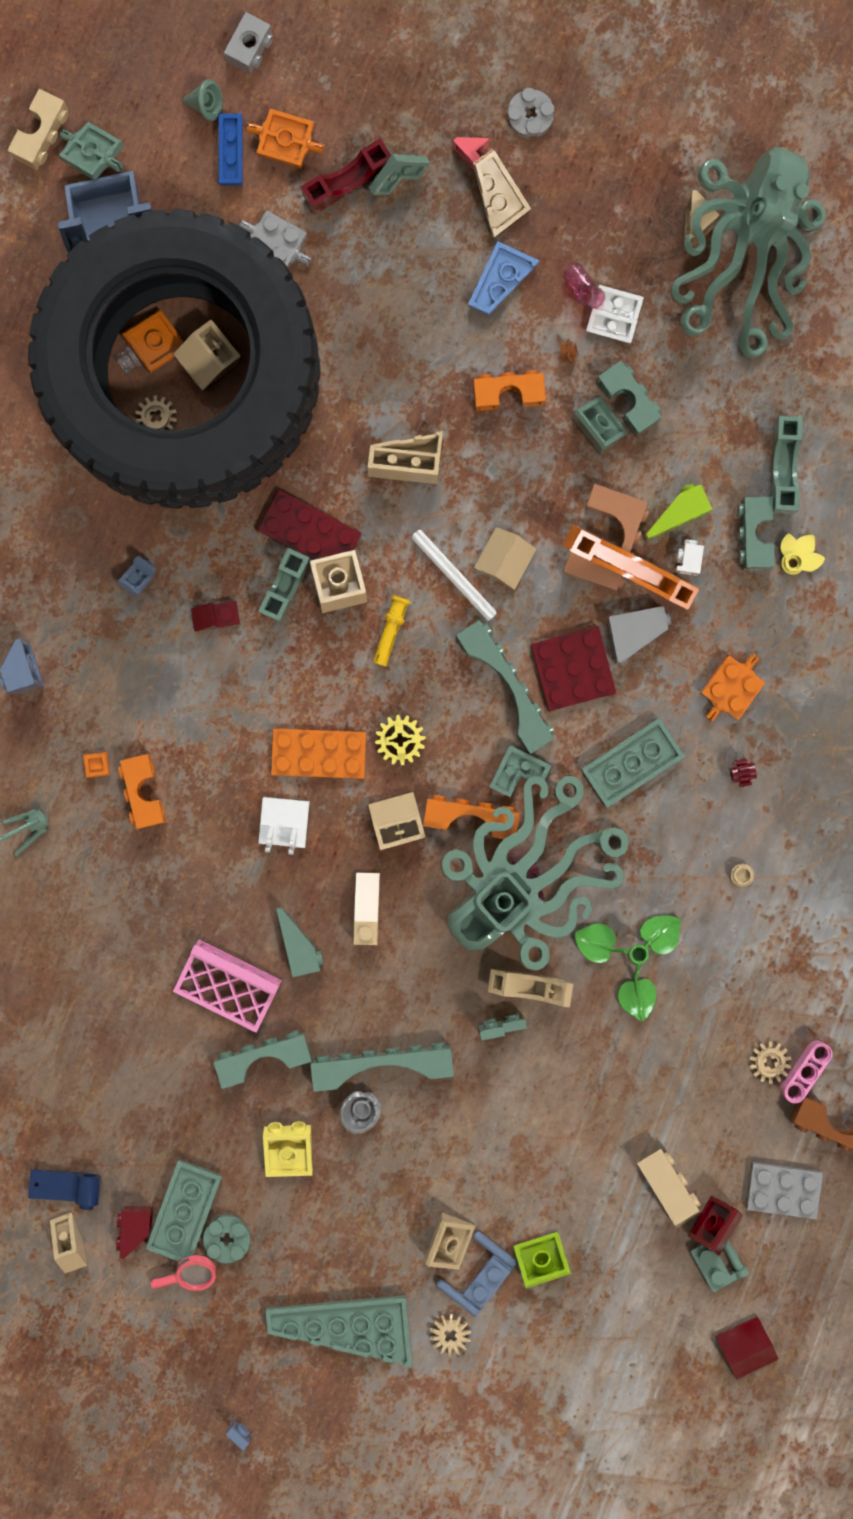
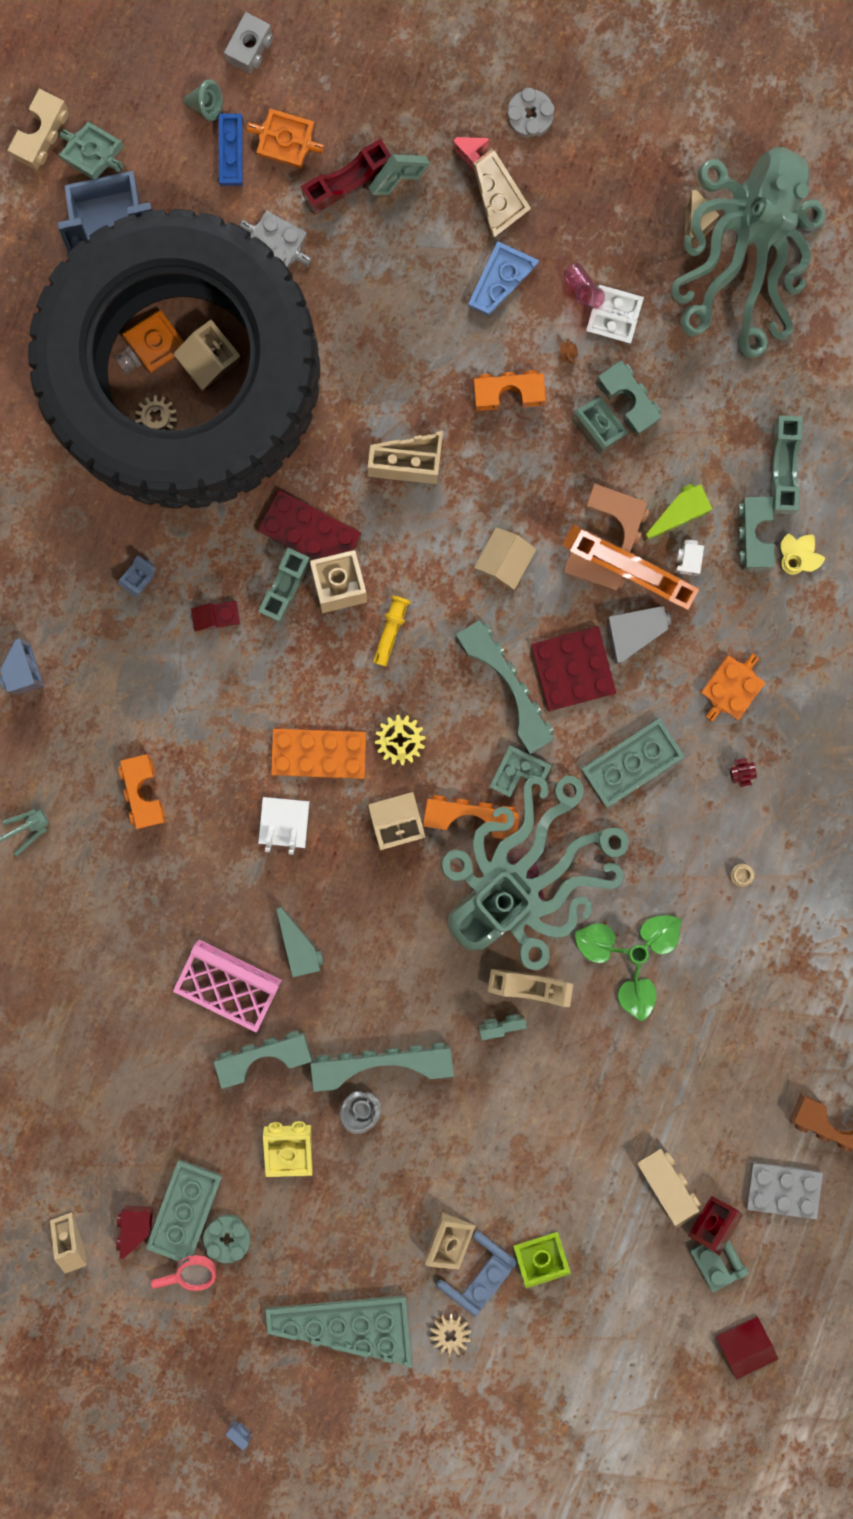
dark blue door [28,1169,102,1210] -> none
orange tile [83,752,110,778] -> none
slope [354,873,380,945] -> none
white axle [412,530,497,621] -> none
tan gear [750,1041,792,1084] -> none
bright pink beam [780,1040,832,1103] -> none

